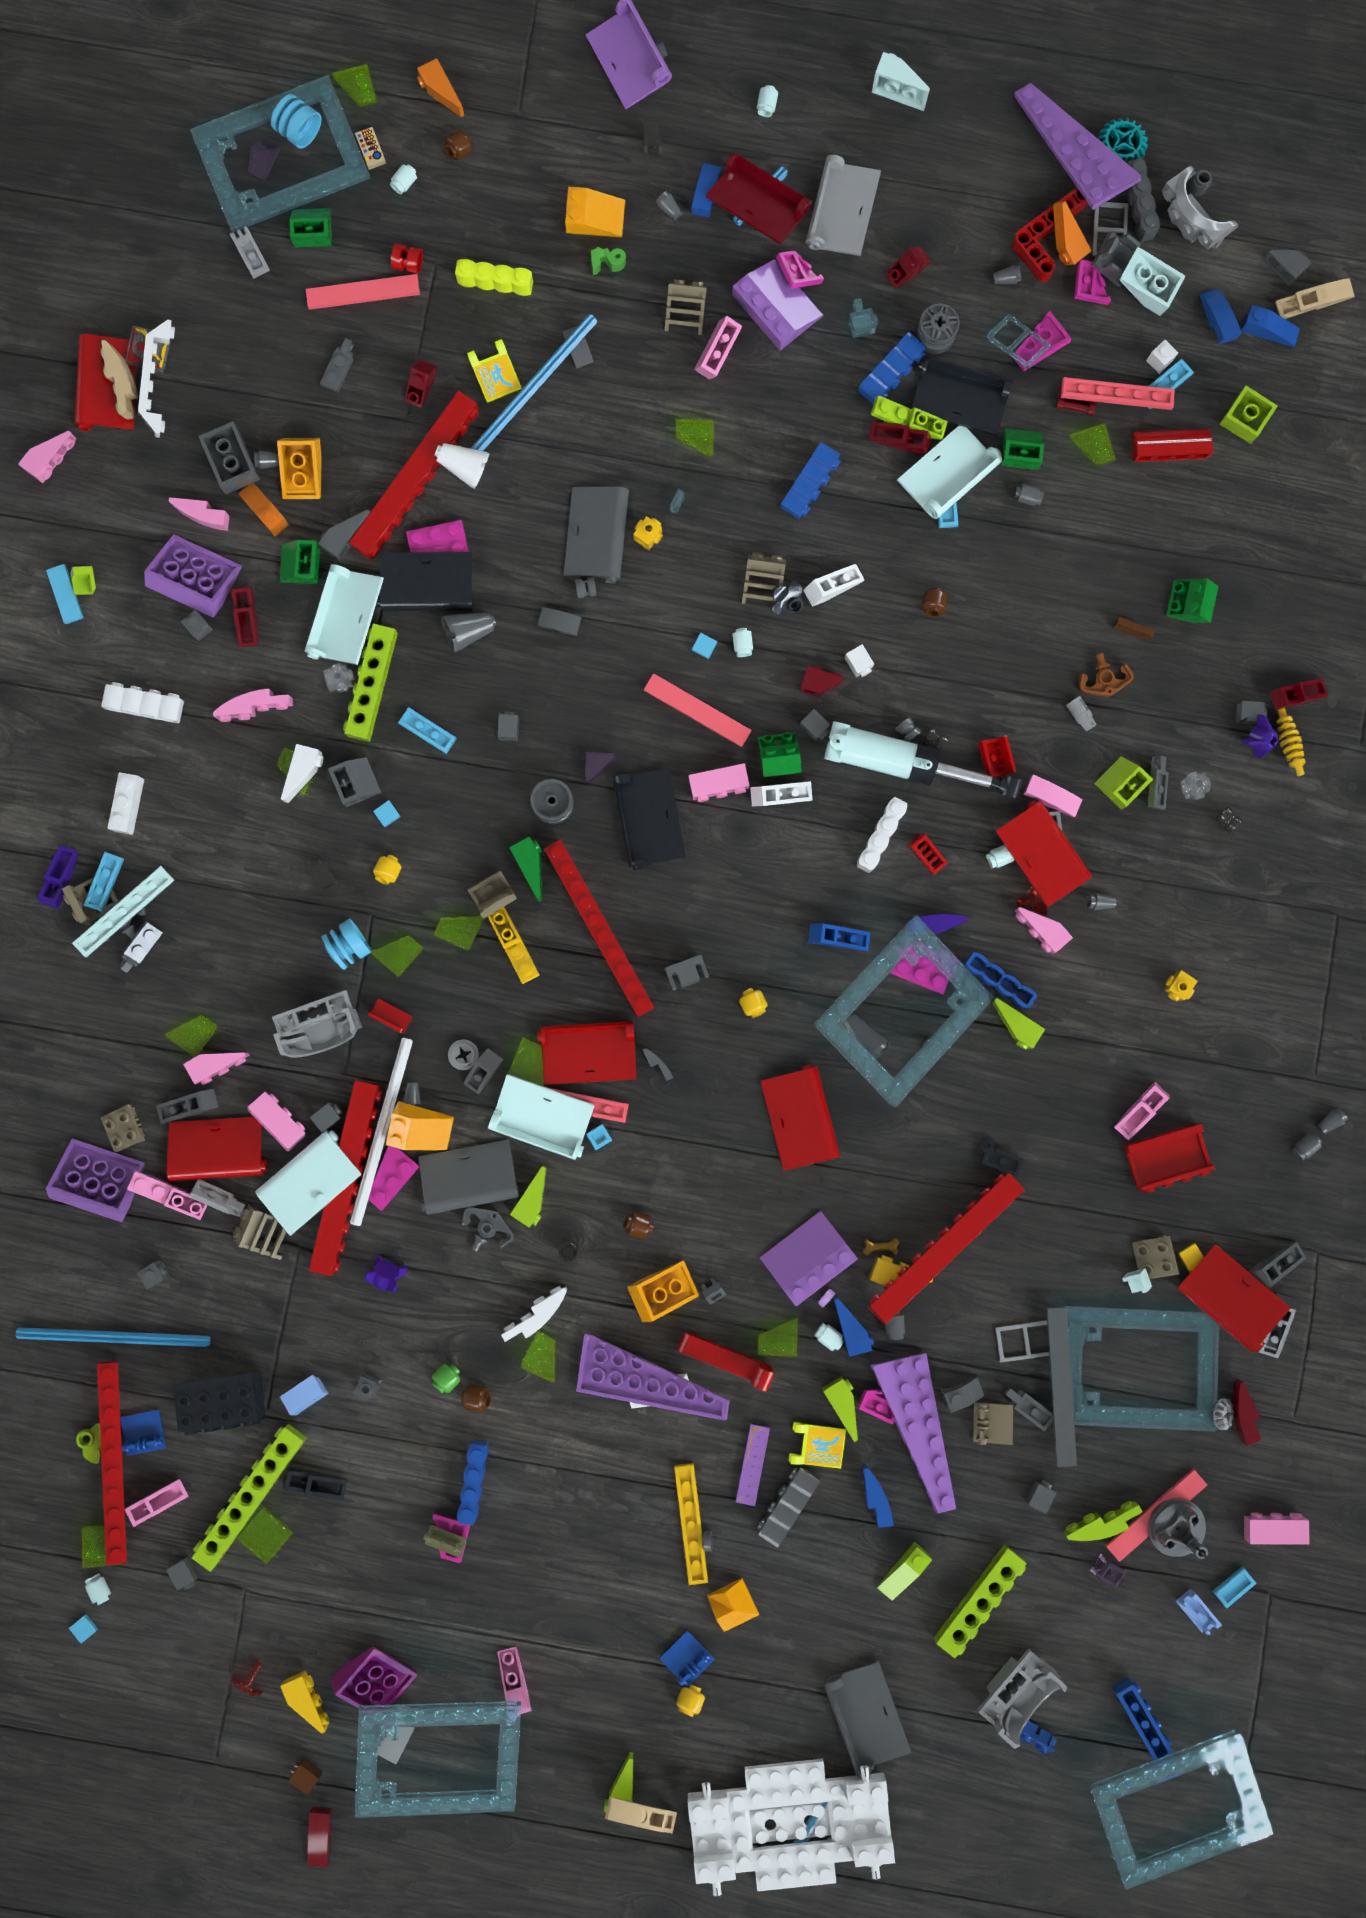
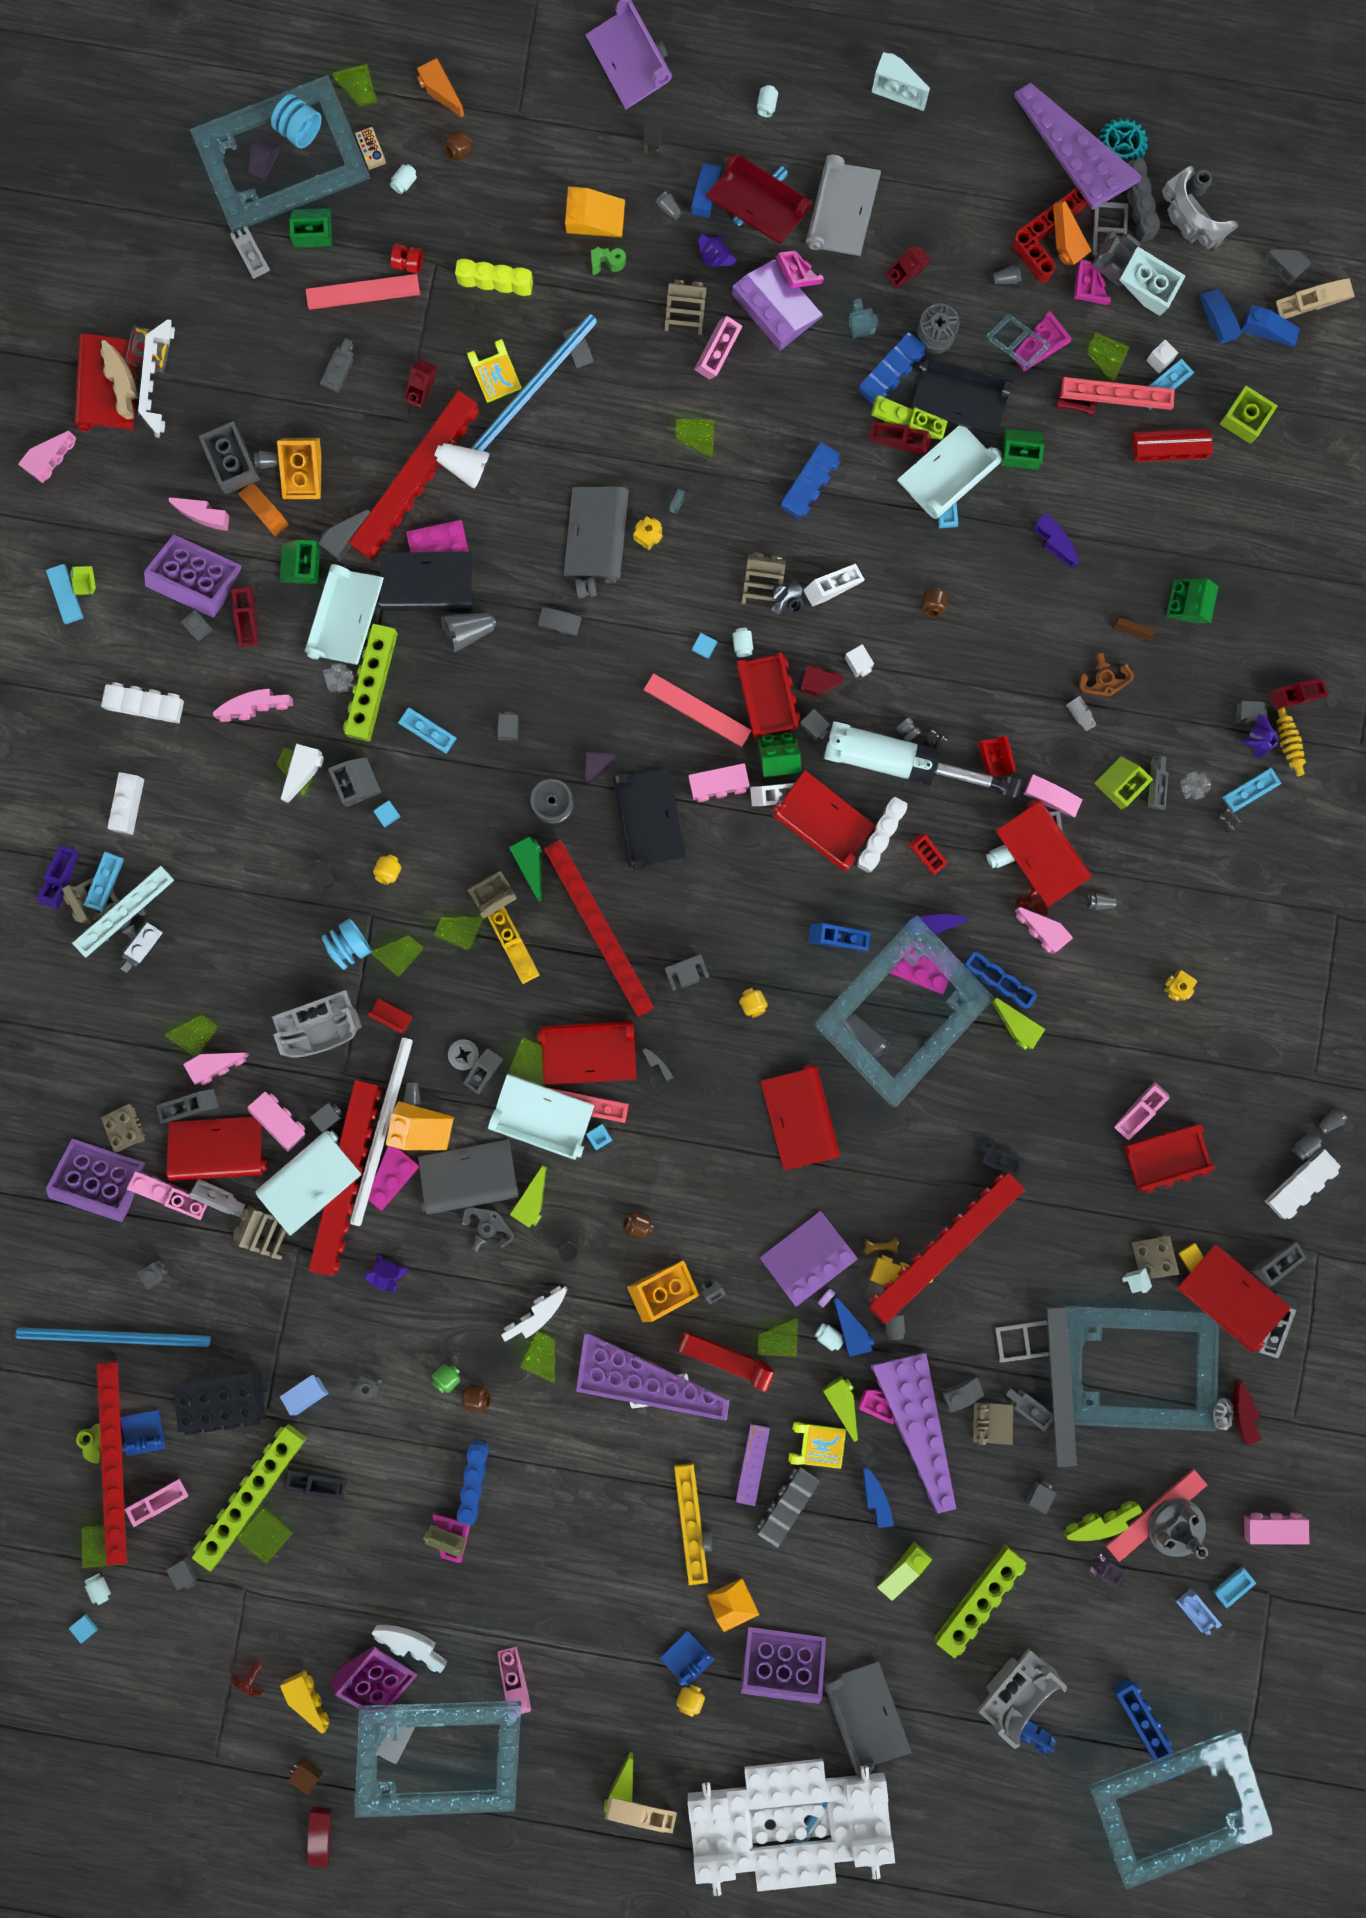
dark grey brick [1015,483,1044,506] -> none
clear neon green wing [1069,423,1115,467] -> none
none -> white slope [372,1625,447,1674]
none -> dark purple piece [698,233,737,267]
none -> red panel [737,652,801,738]
none -> medium lavender slope [741,1627,826,1704]
none -> red door [772,770,876,871]
none -> dark purple slope [1033,513,1079,569]
none -> clear neon green wing [1086,332,1130,382]
none -> medium azure tile [1221,768,1281,814]
none -> white brick [1265,1149,1341,1219]

